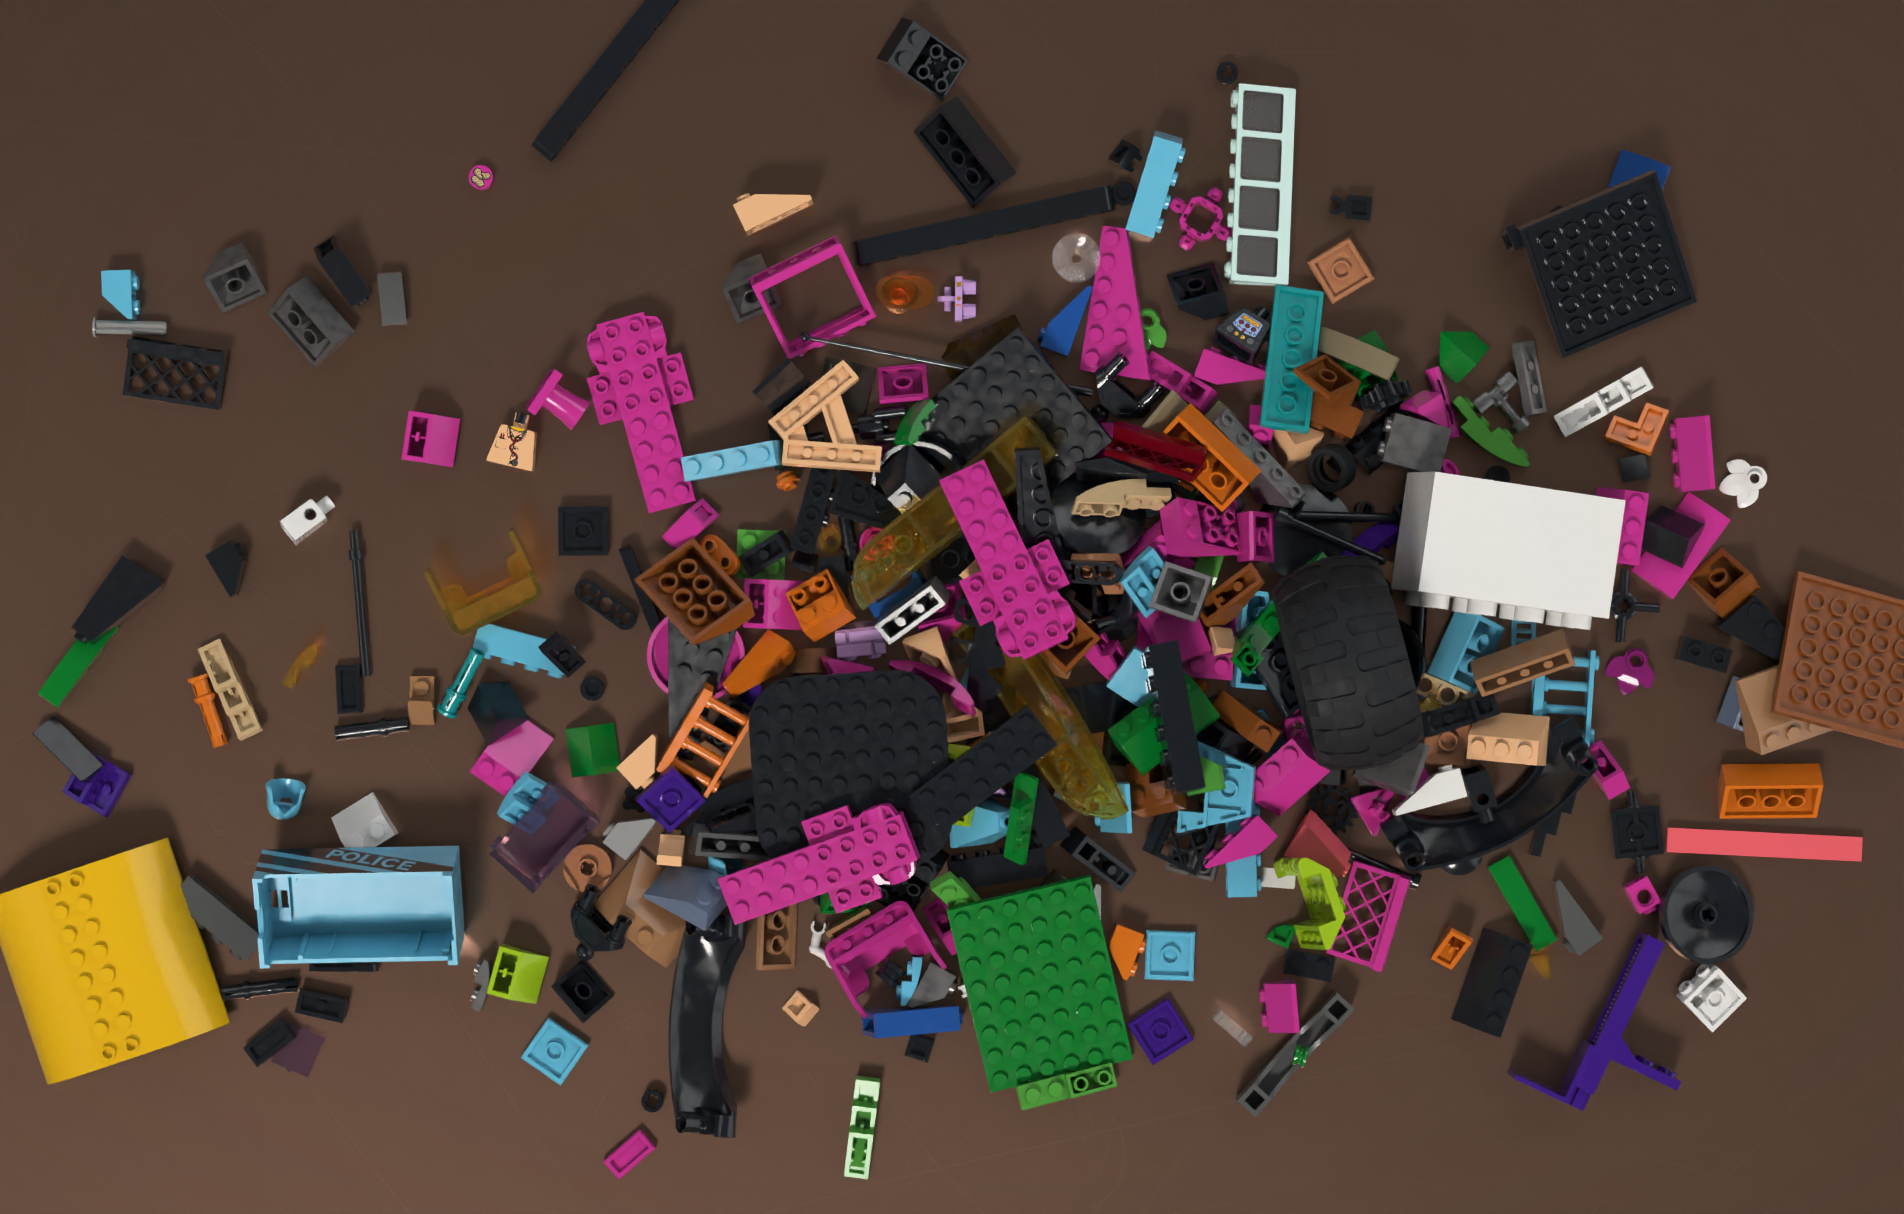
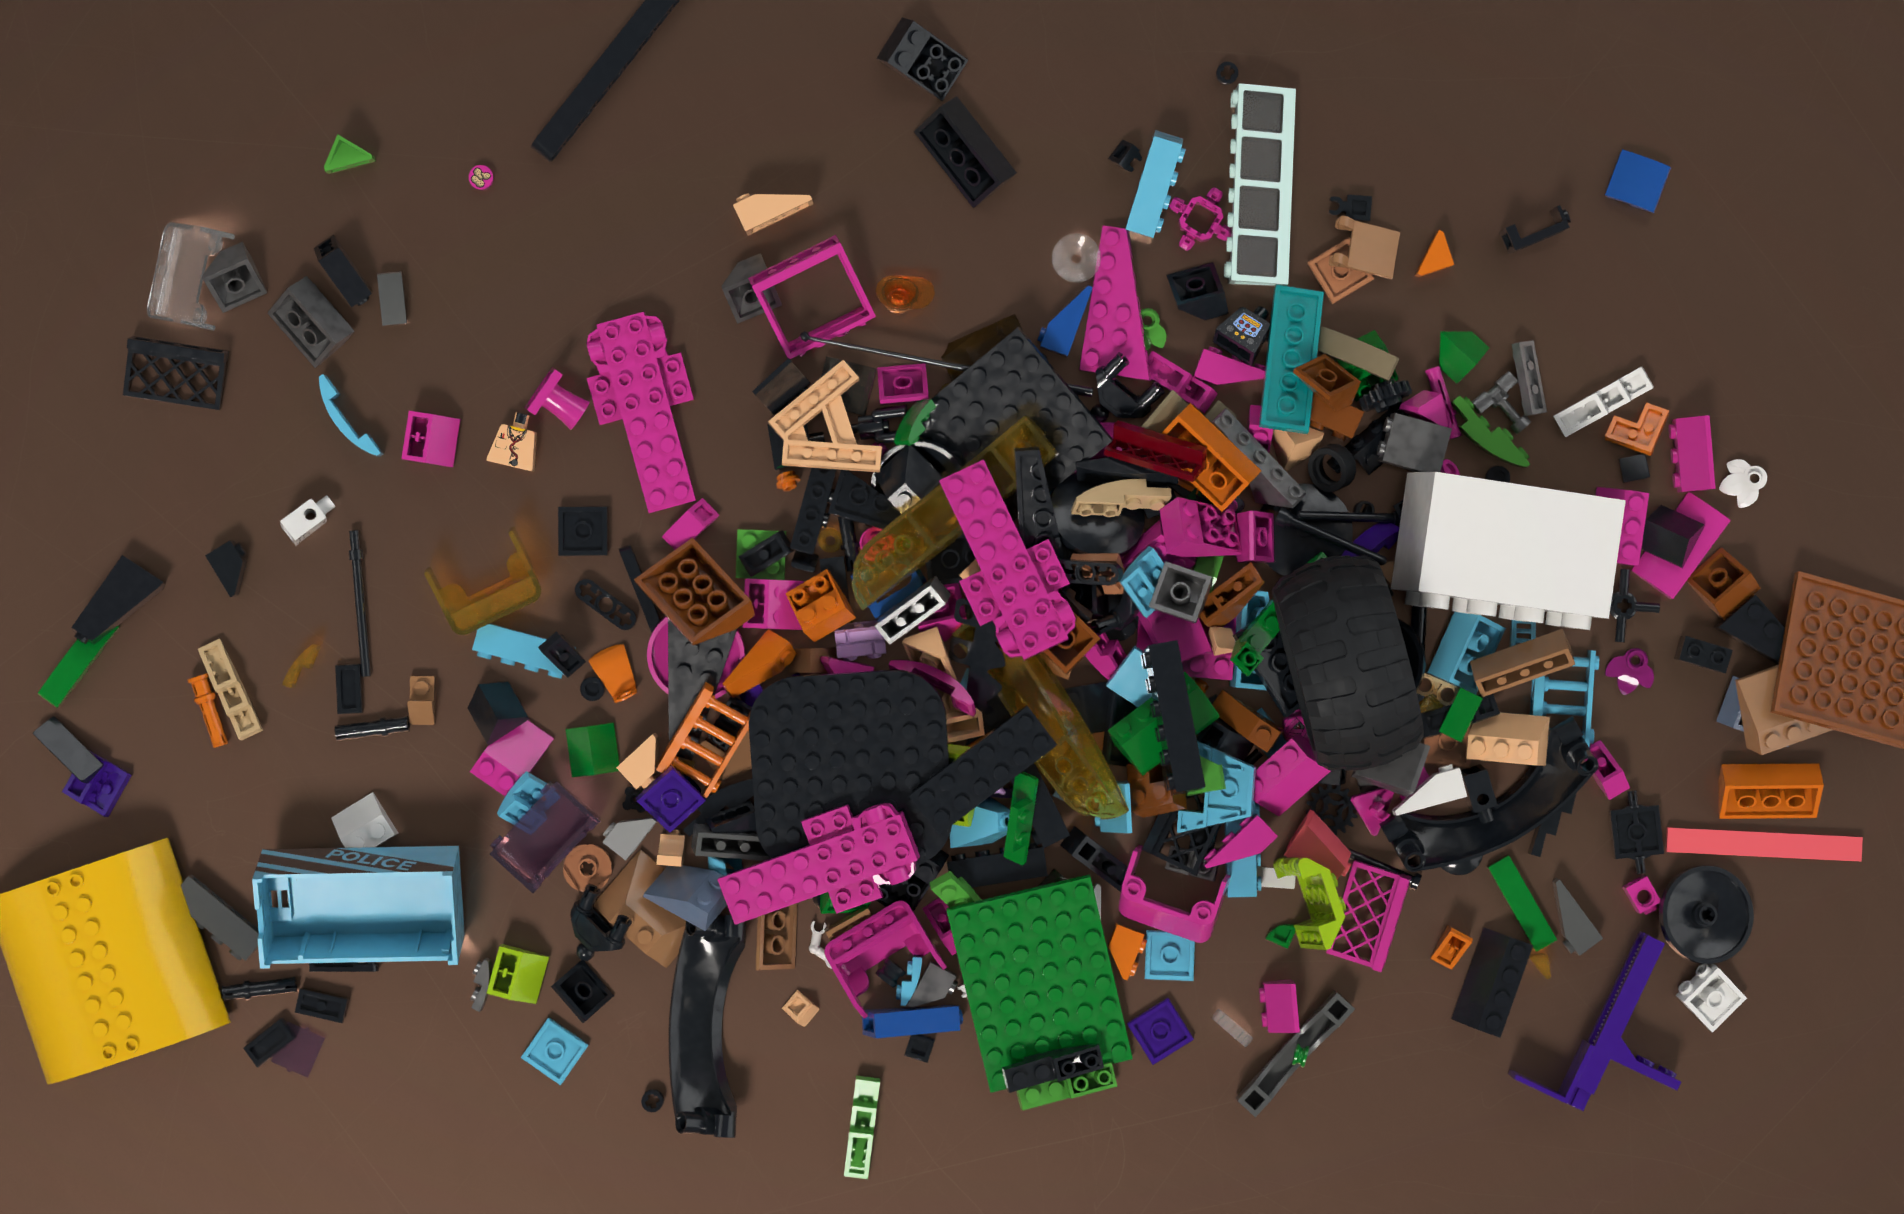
light grey axle [92,317,167,337] -> none
medium azure slope [101,270,140,320] -> none
medium azure hair [265,778,306,820] -> none
teal pin [437,647,485,718] -> none
dark pink tile [603,1129,656,1180] -> none
medium azure brick [681,440,783,482] -> none
orange plate [699,534,741,576] -> none
black beam [851,186,1116,267] -> none
lavender hips [937,276,976,322] -> none
black tile [1112,181,1135,207] -> none
black plate [1282,949,1335,982] -> none
black plate [1517,170,1697,358] -> none
none -> clear windscreen [147,222,235,331]
none -> medium azure slope [319,374,383,457]
none -> bright green slope [324,134,376,174]
none -> orange piece [589,644,637,703]
none -> black slope [1002,1044,1104,1093]
none -> dark pink windscreen [1118,845,1231,943]
none -> medium nougat flag [1329,216,1400,279]
none -> orange slope [1415,230,1454,277]
none -> green tile [1439,687,1483,743]

